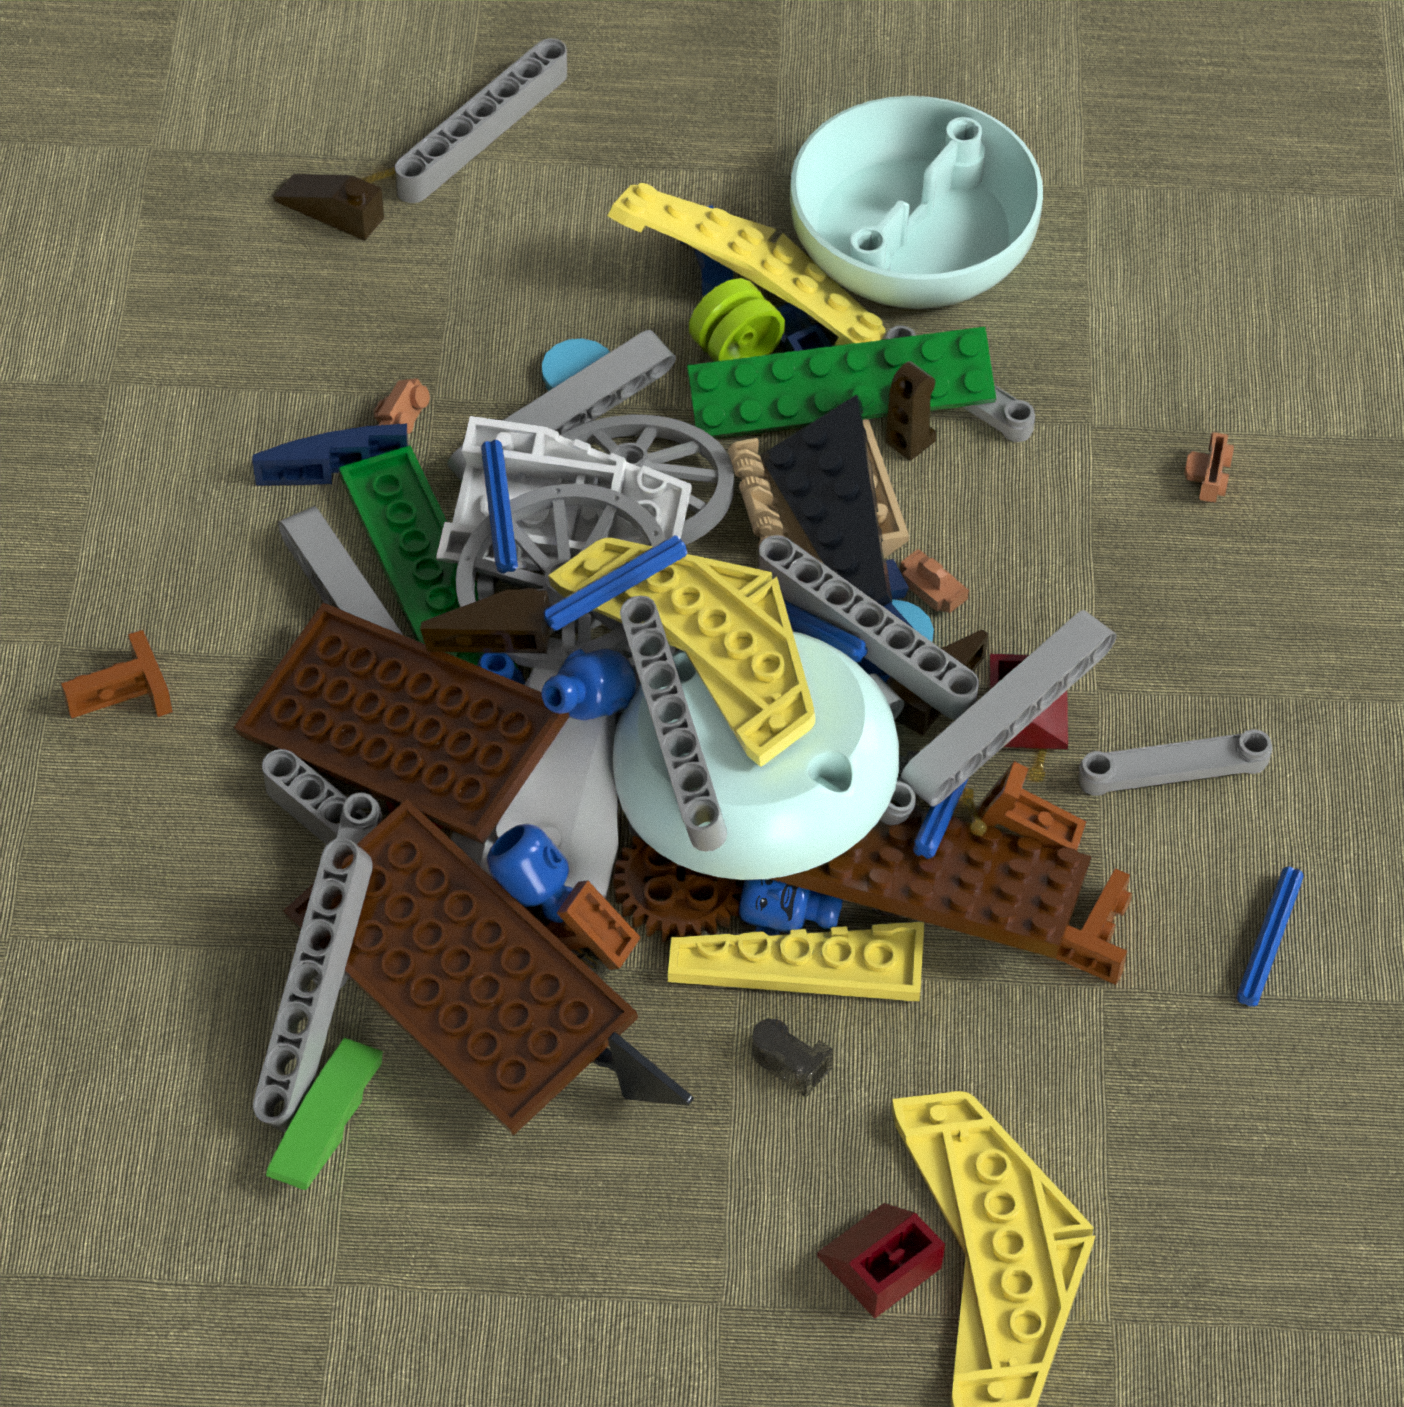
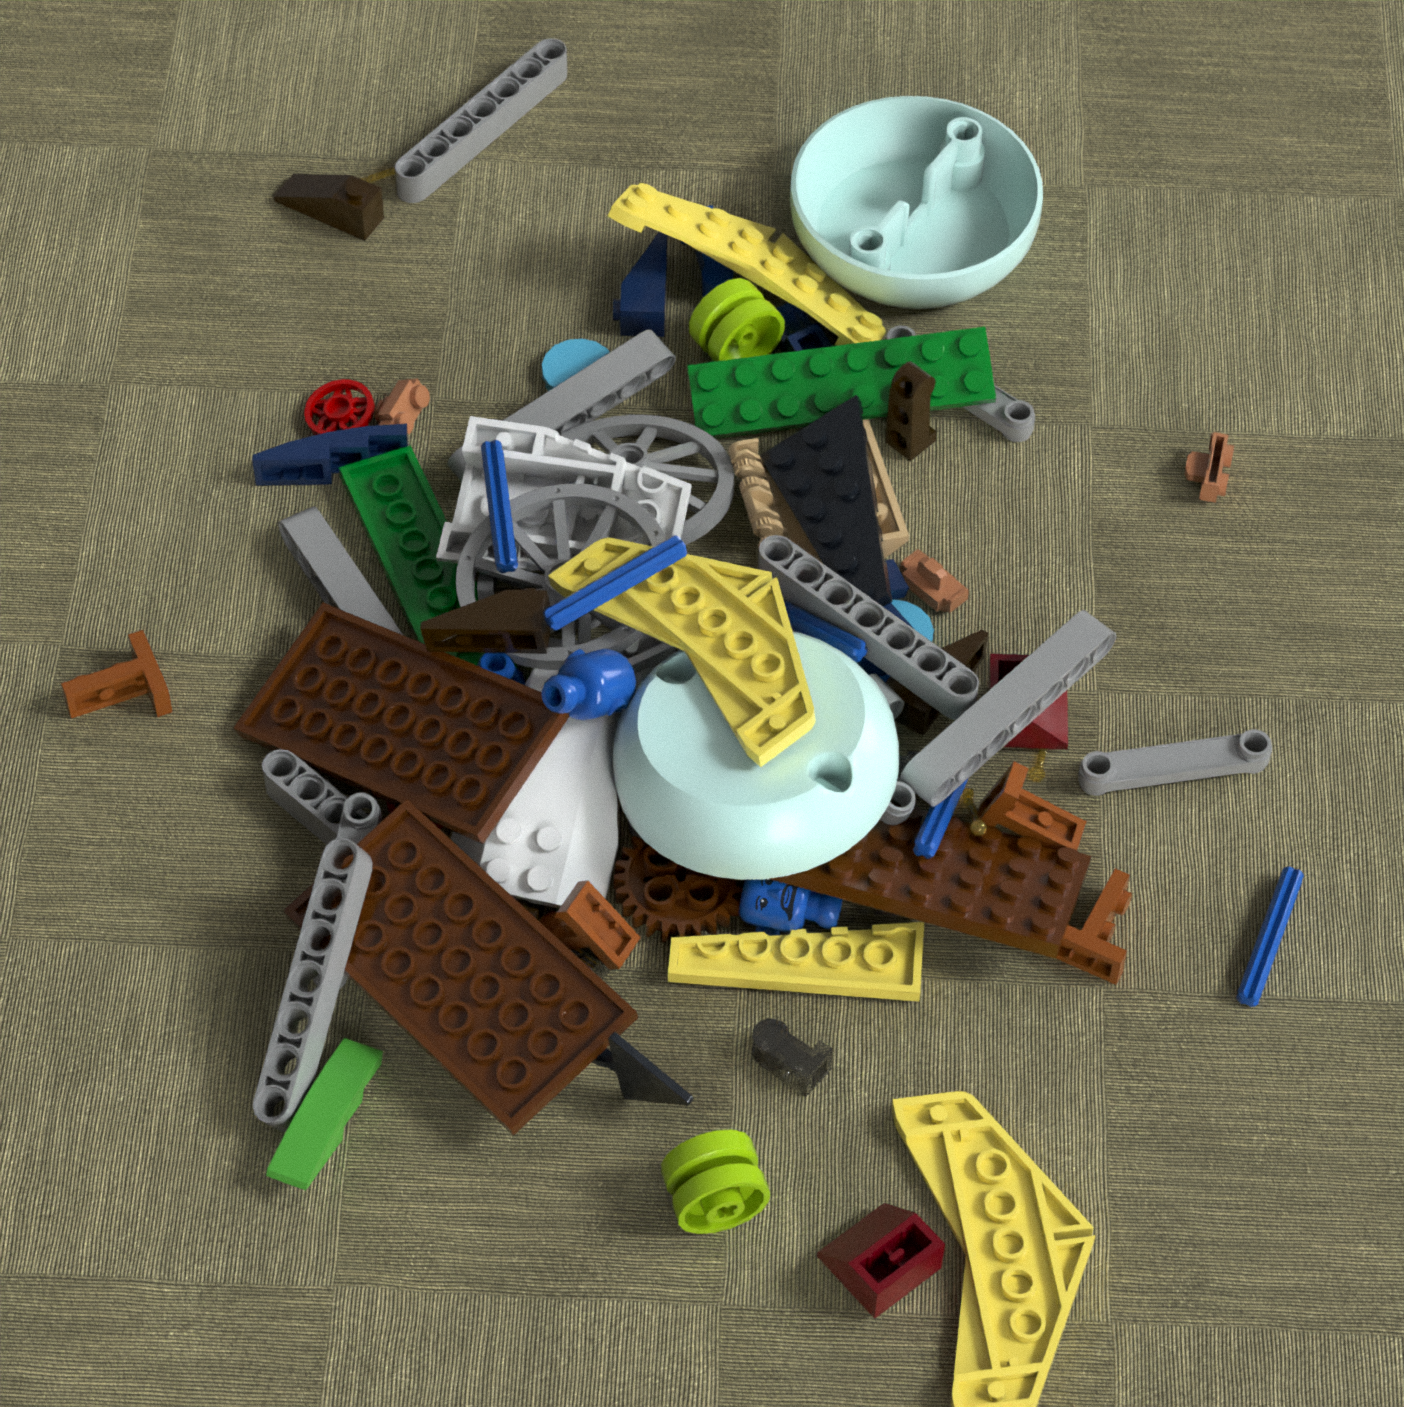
blue piece [487,823,573,923] -> none
light grey beam [620,595,727,852] -> none
none -> red wheel [304,379,375,435]
none -> dark blue slope [613,232,667,337]
none -> lime wheel [661,1129,770,1234]

